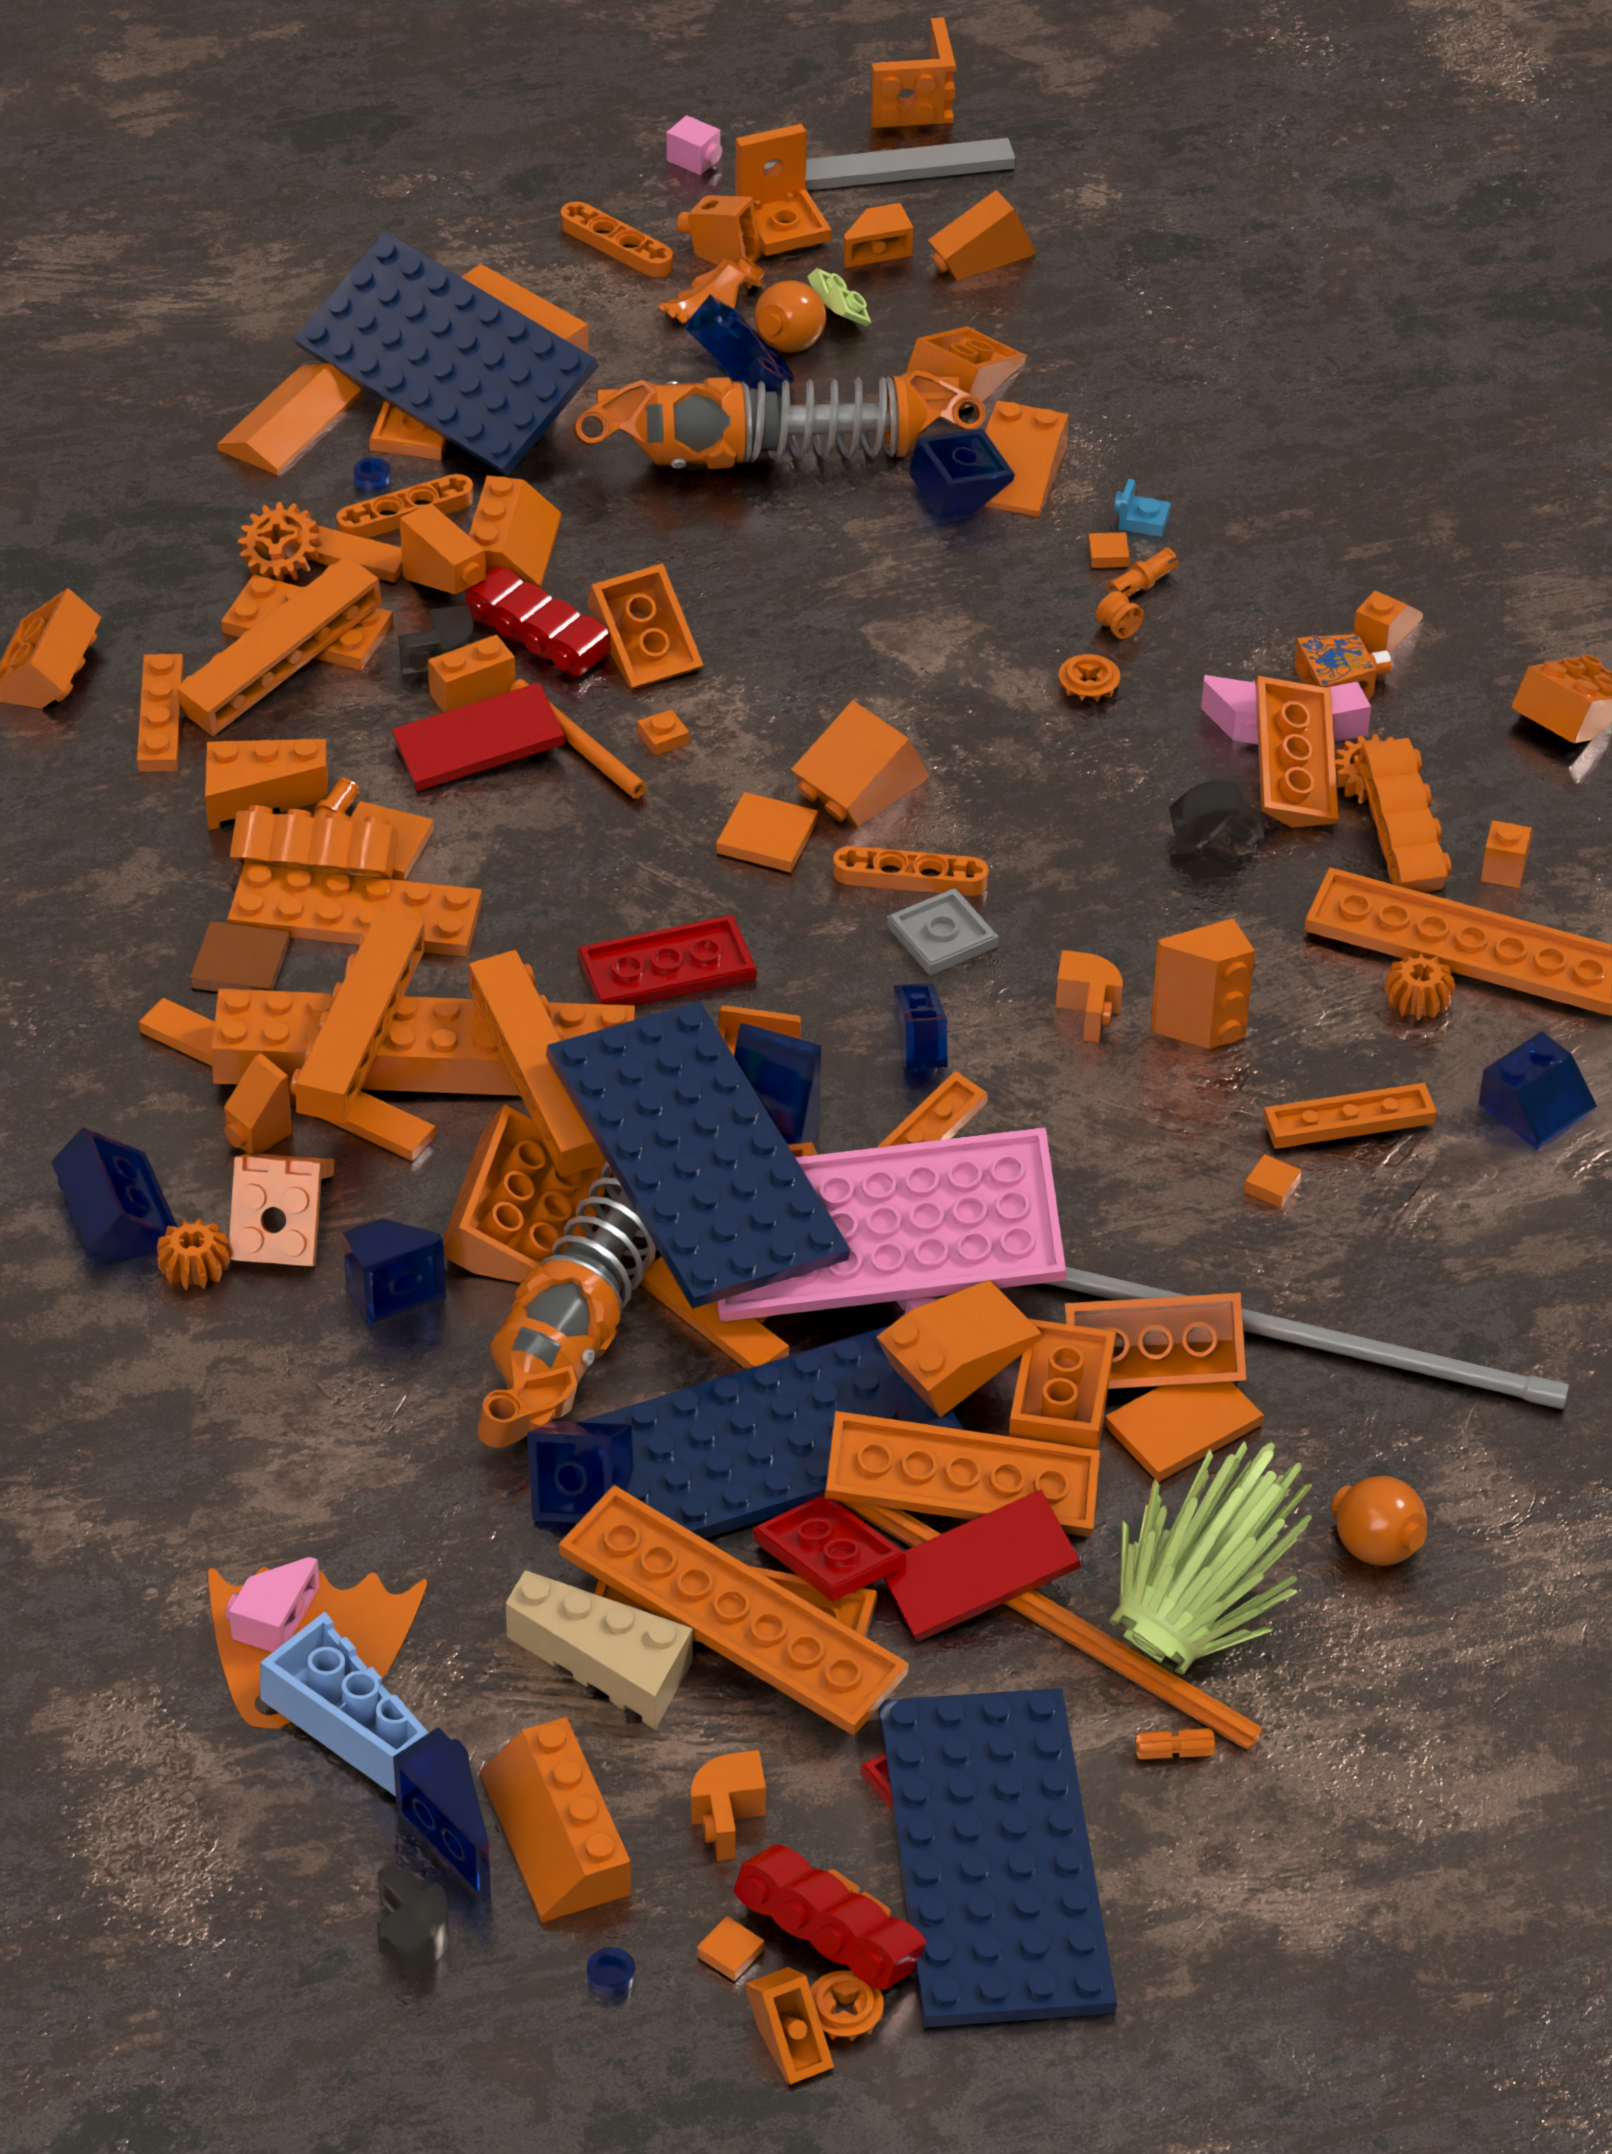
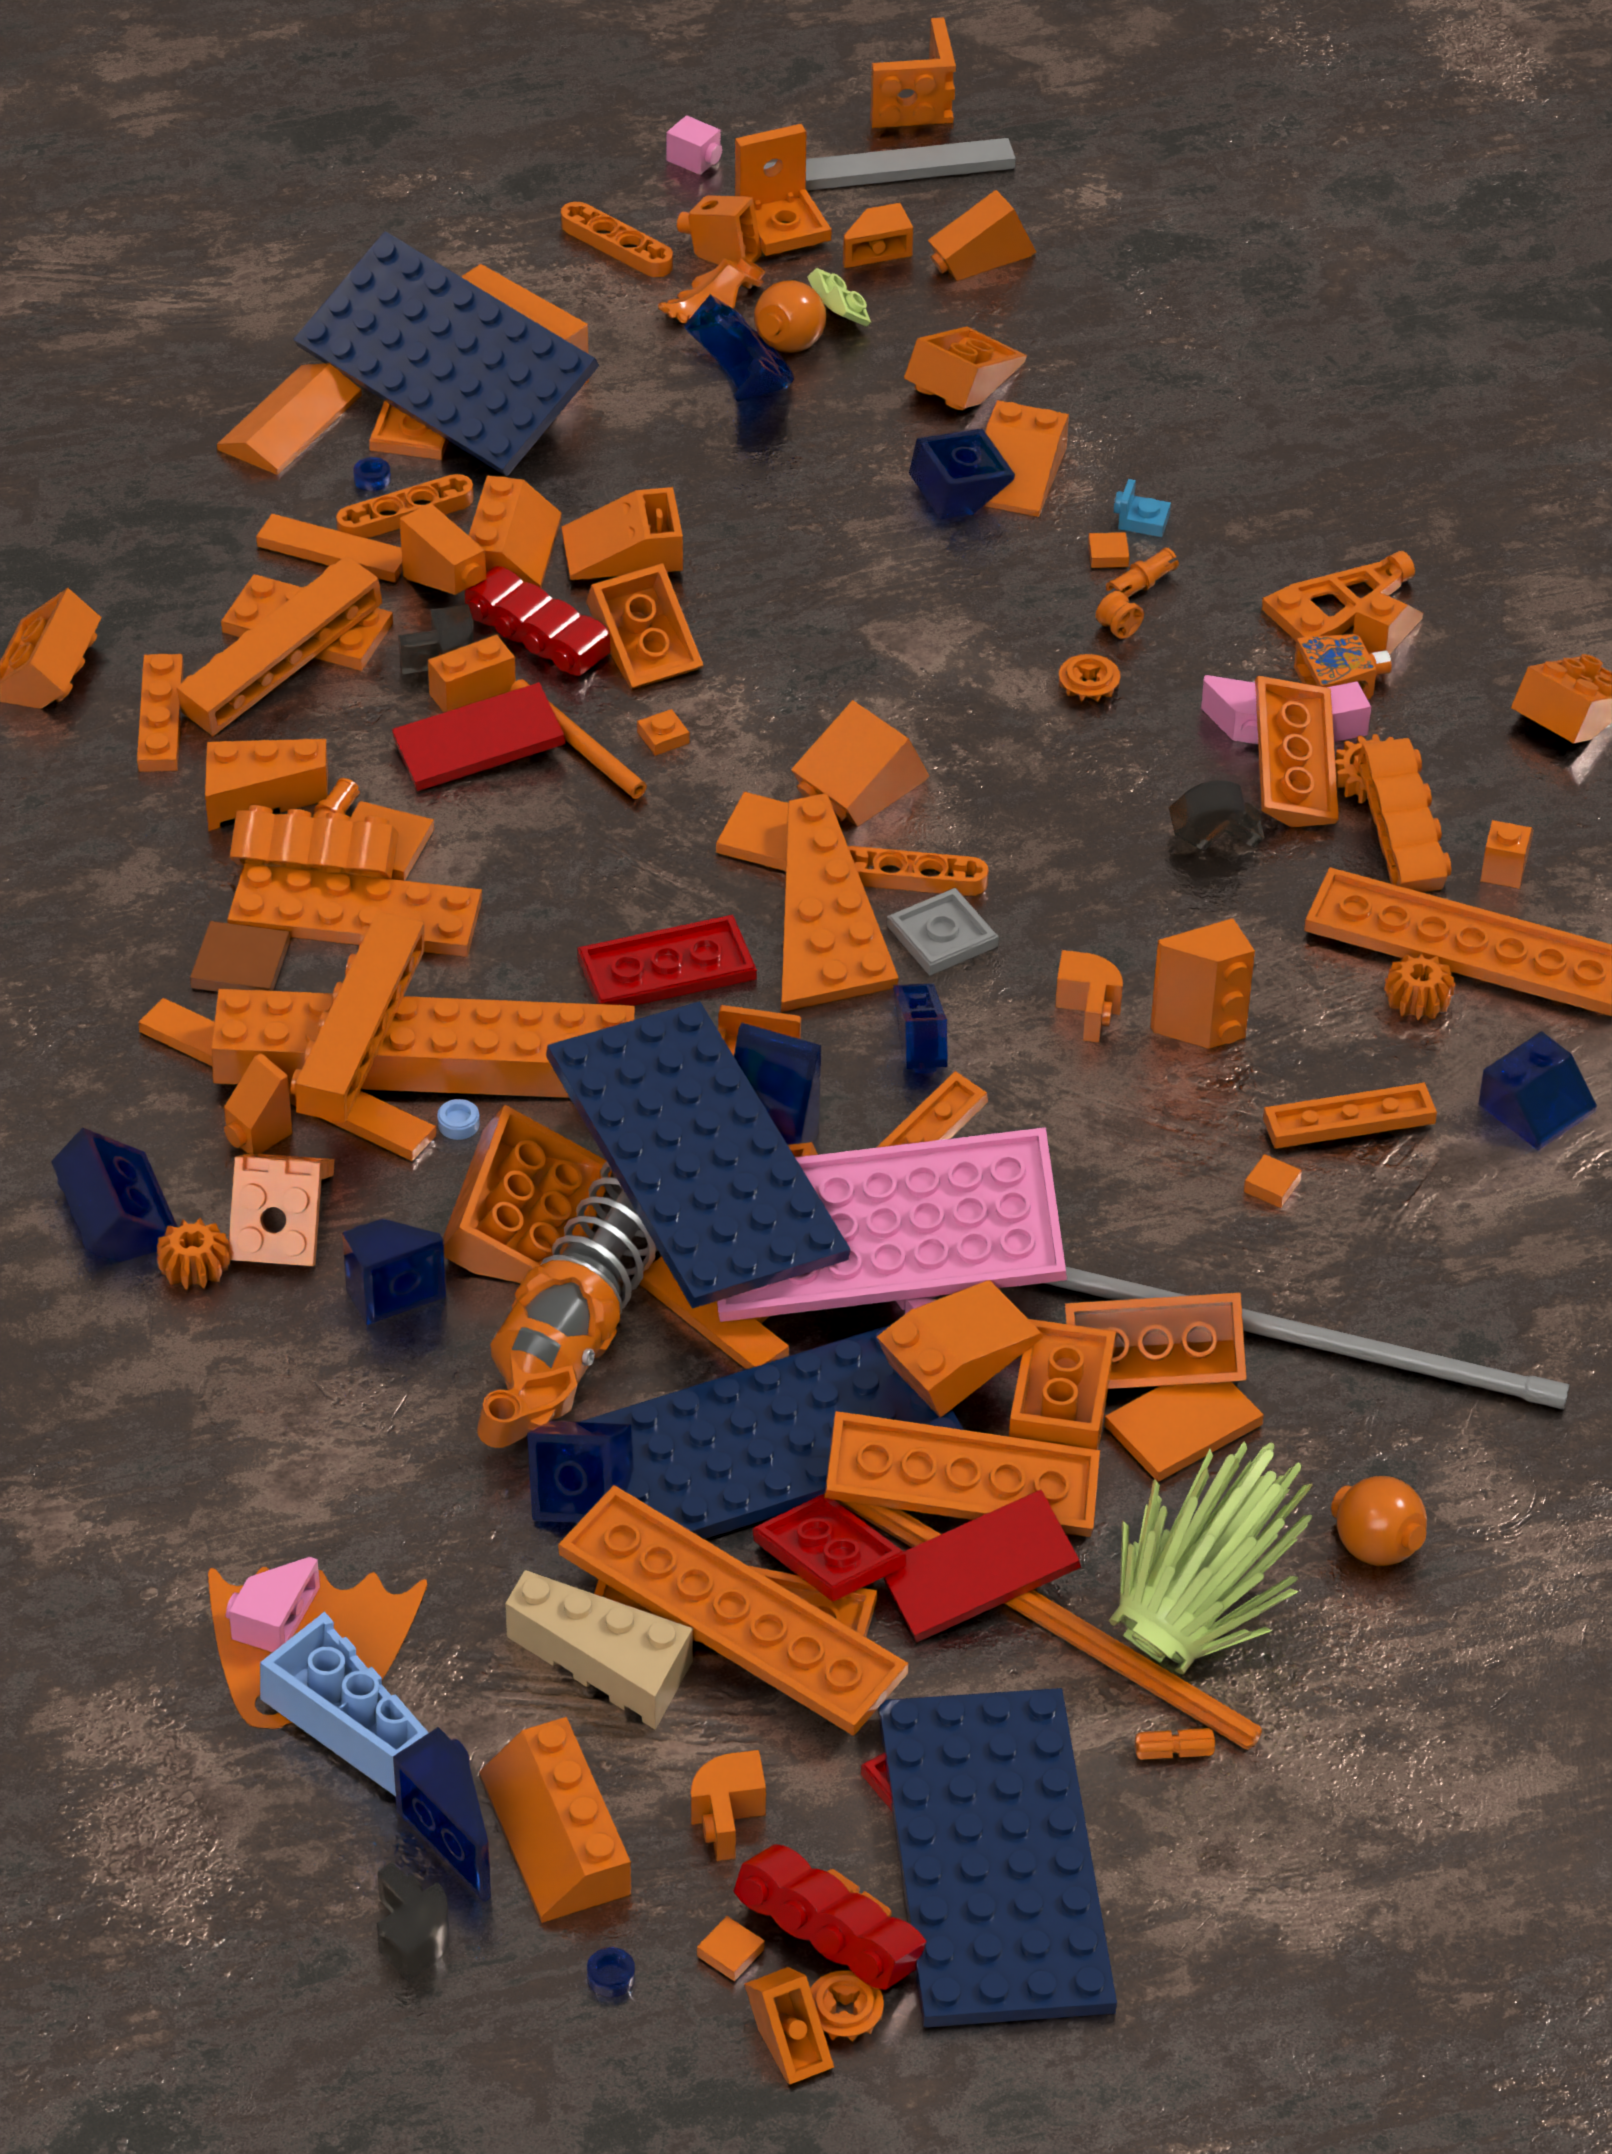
orange gear [238,502,322,582] -> none
orange brick [469,949,607,1178] -> none
piece [573,370,986,469] -> none
none -> light blue tile [437,1099,480,1140]
none -> orange slope [562,487,683,580]
none -> orange wing [781,793,899,1012]
none -> orange plate [1262,551,1415,642]

